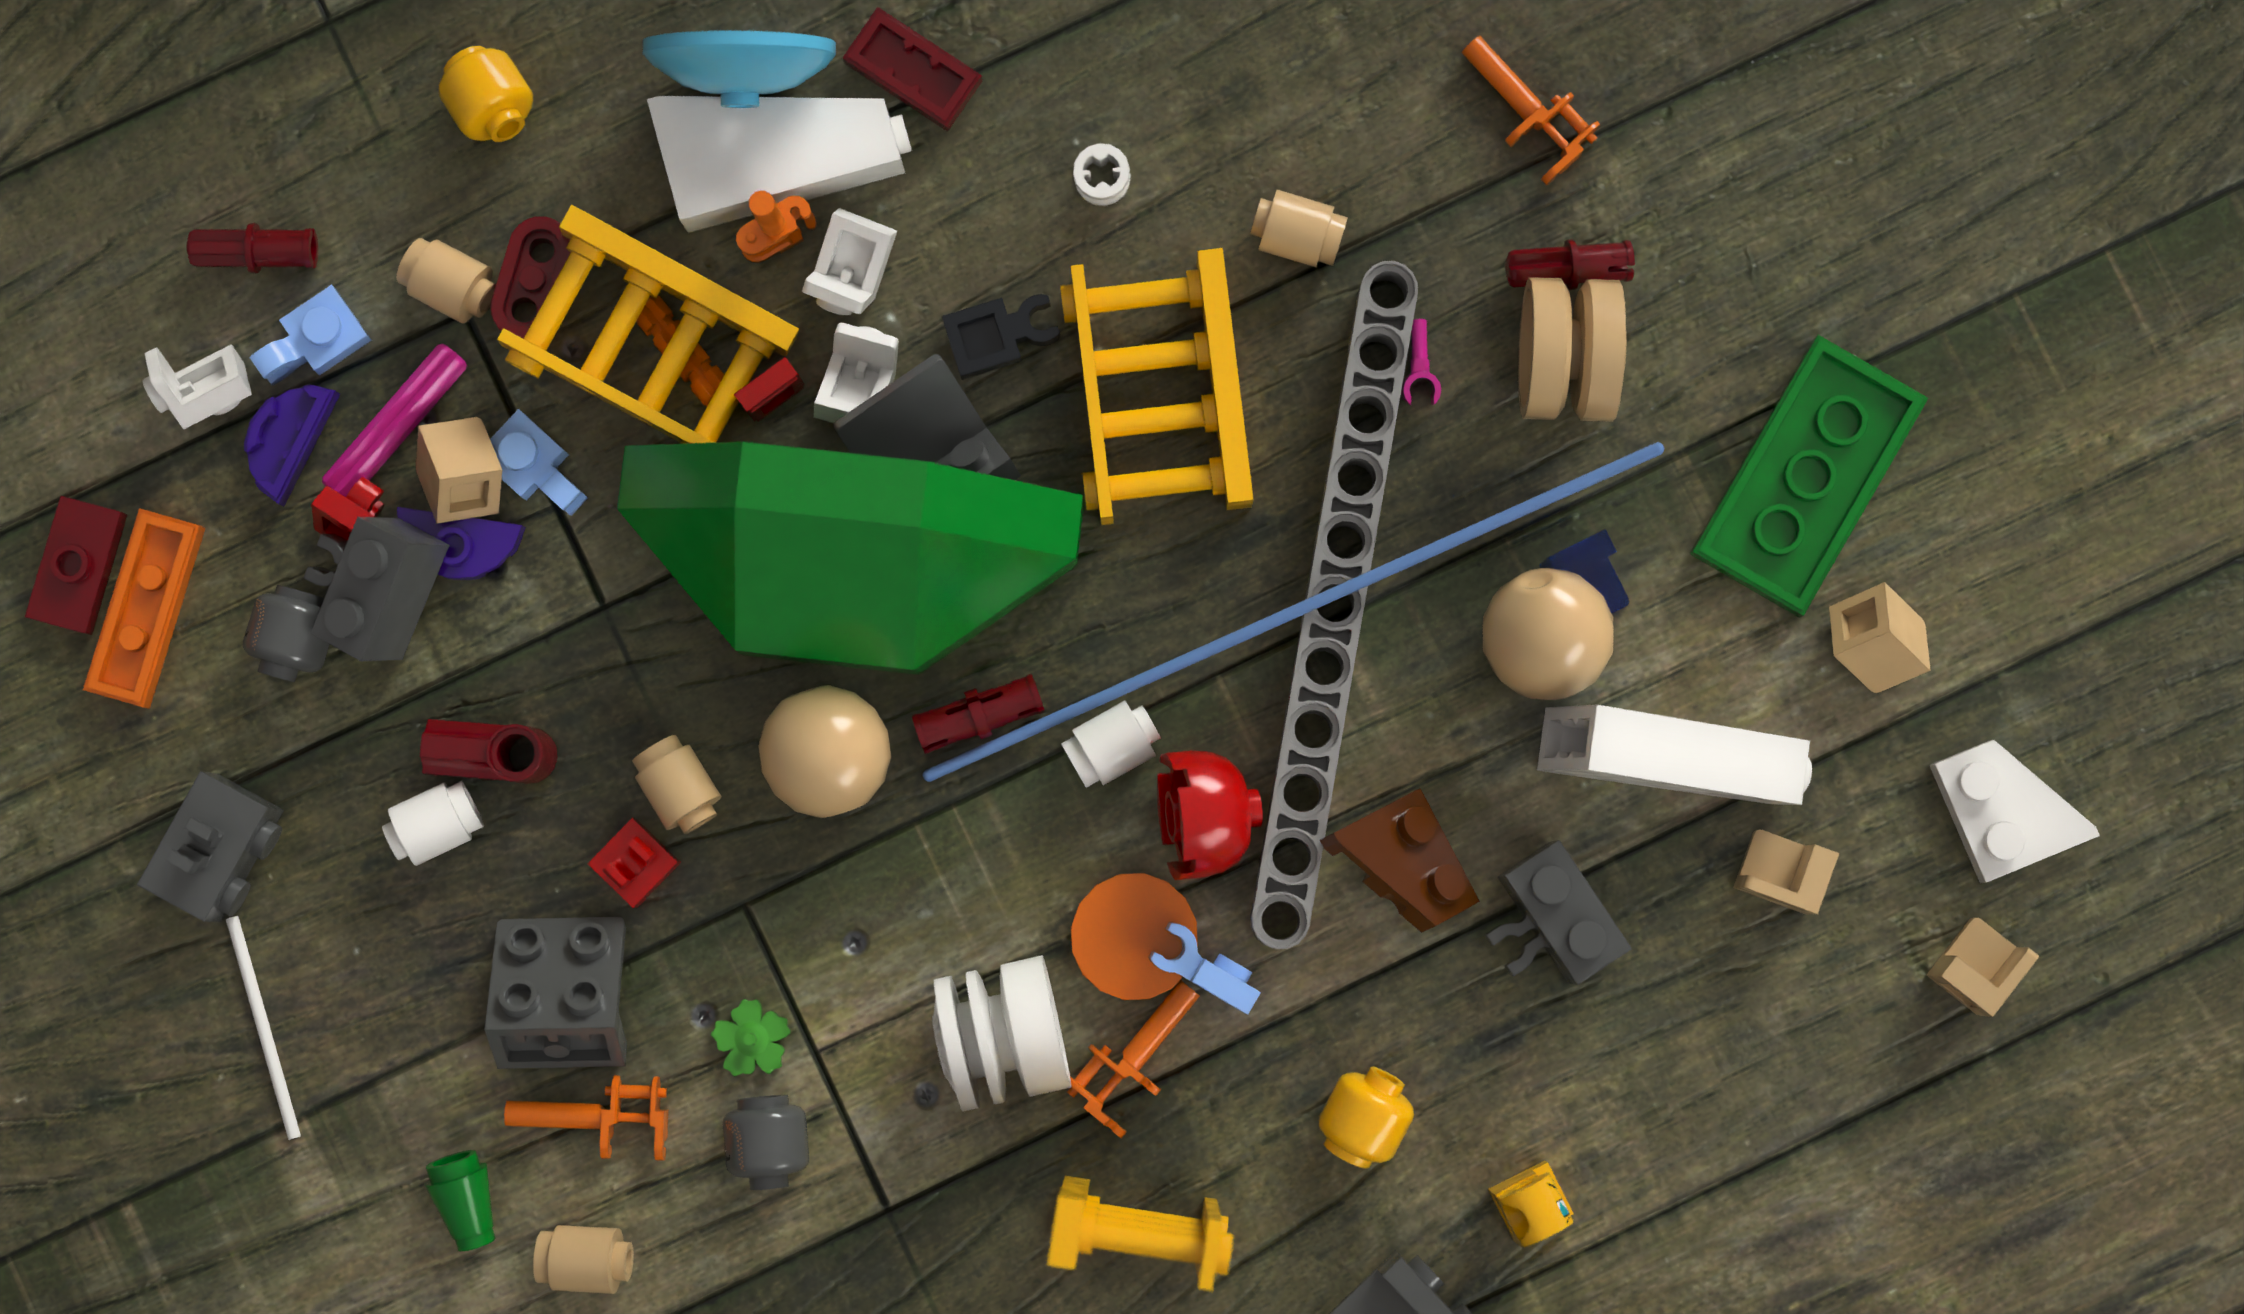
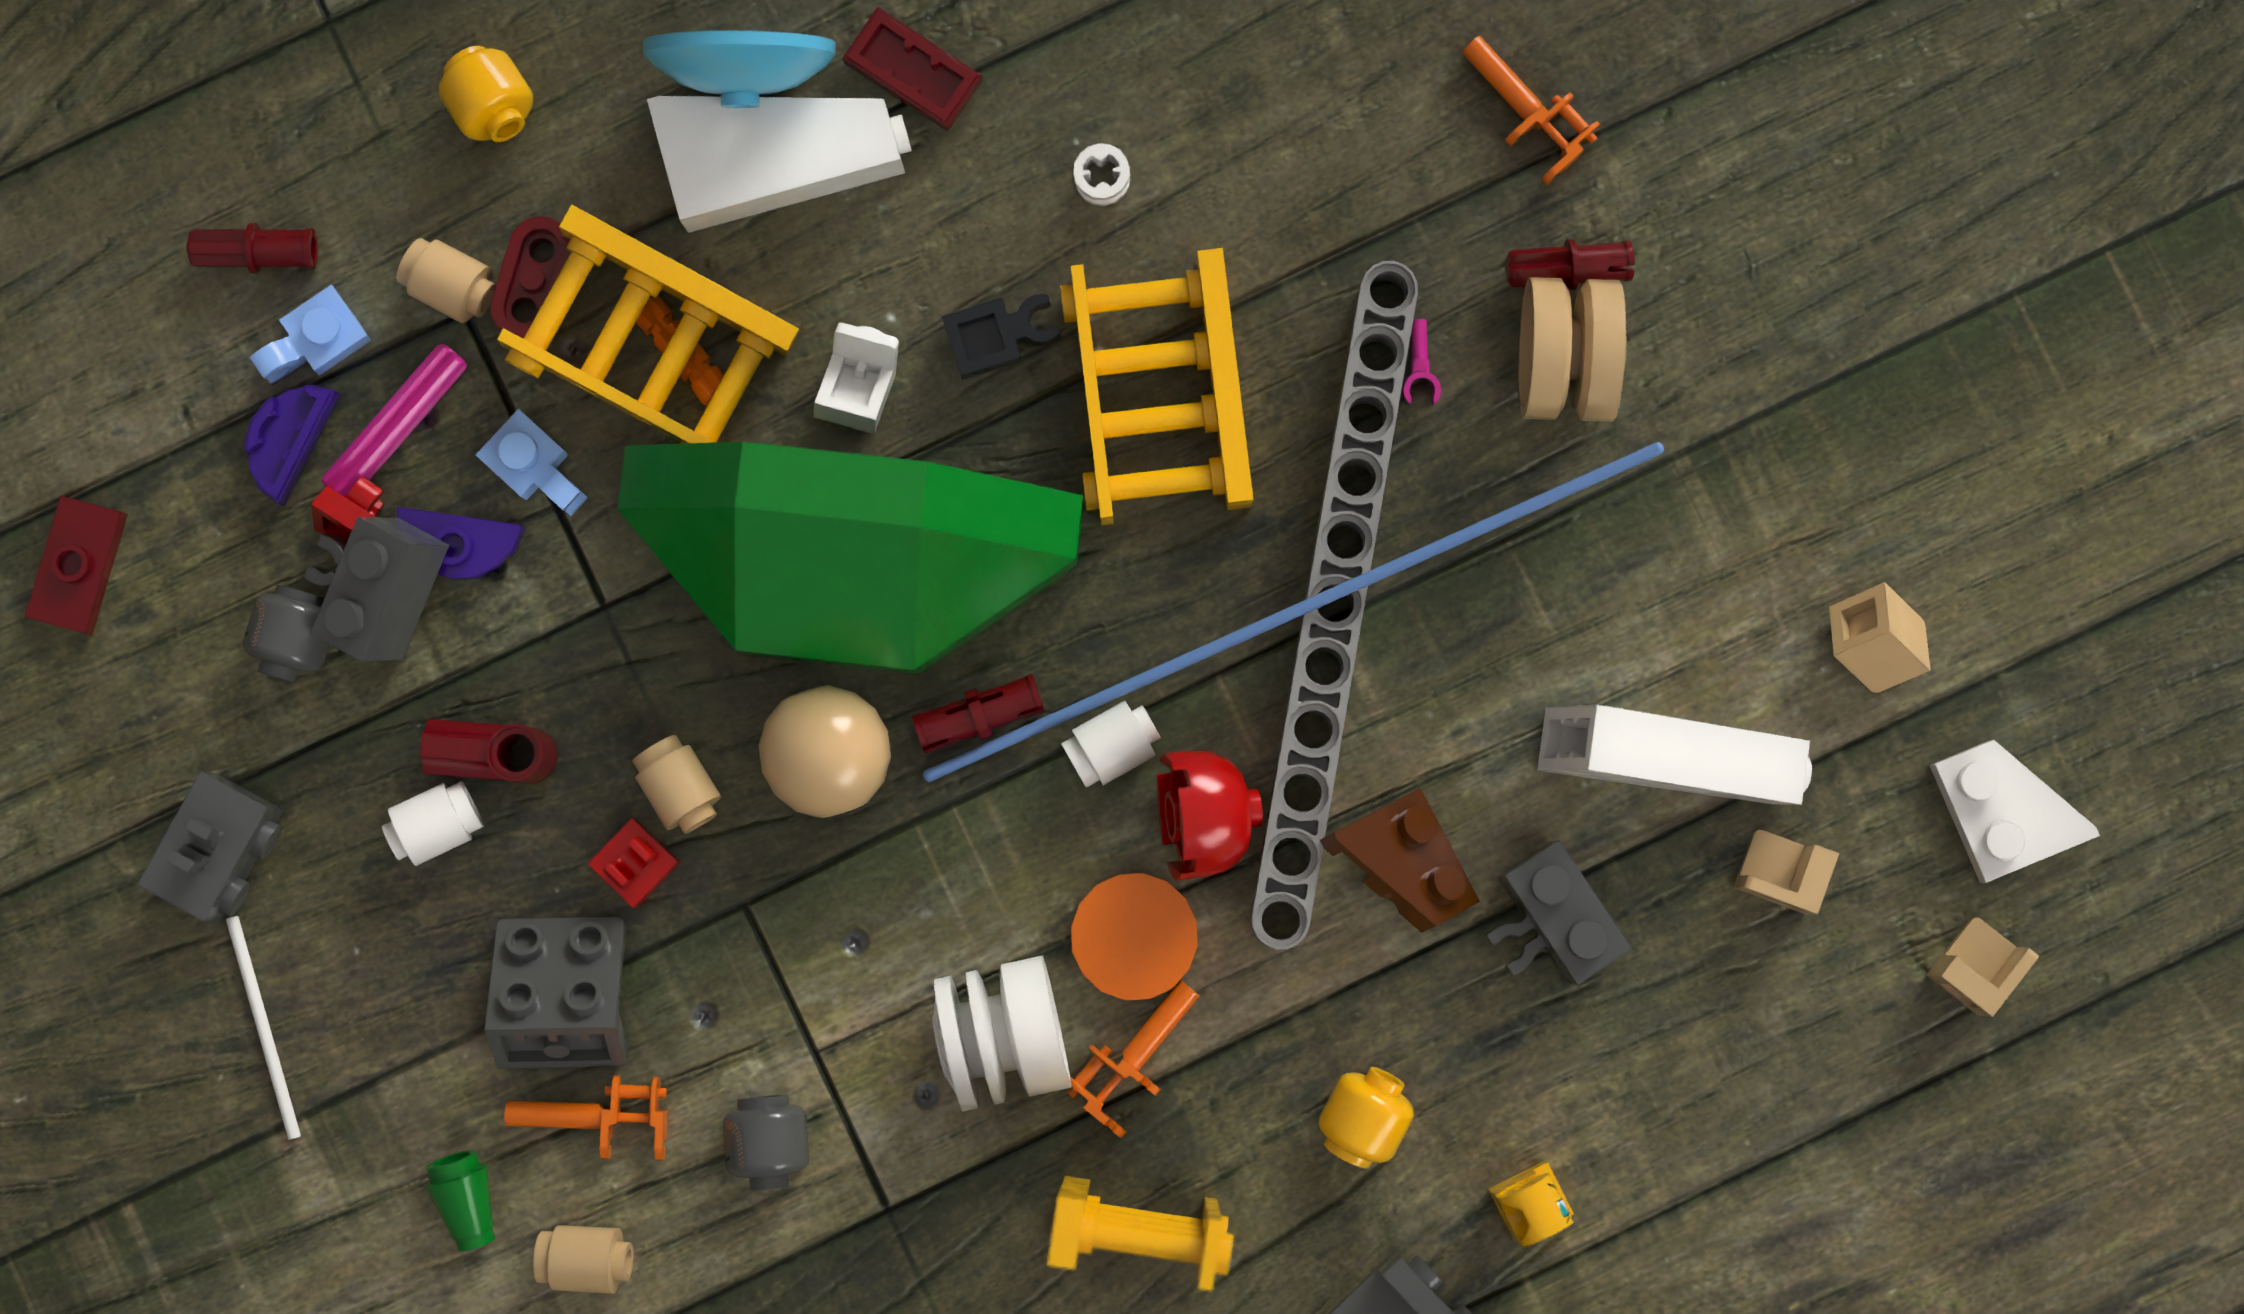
orange tile [83,508,205,709] -> none
white bracket [142,344,252,429] -> none
tan panel [416,417,502,524] -> none
bright green plant [711,999,791,1076] -> none
red tile [734,357,805,422] -> none
orange piece [736,191,817,263] -> none
white bracket [802,208,897,315] -> none
dark grey bracket [833,354,1021,480] -> none
light blue plate [1148,922,1261,1015] -> none
tan brick [1250,190,1348,267] -> none
tan piece [1483,568,1613,700] -> none
clear blue panel [1539,529,1629,613] -> none
green tile [1690,335,1928,618] -> none

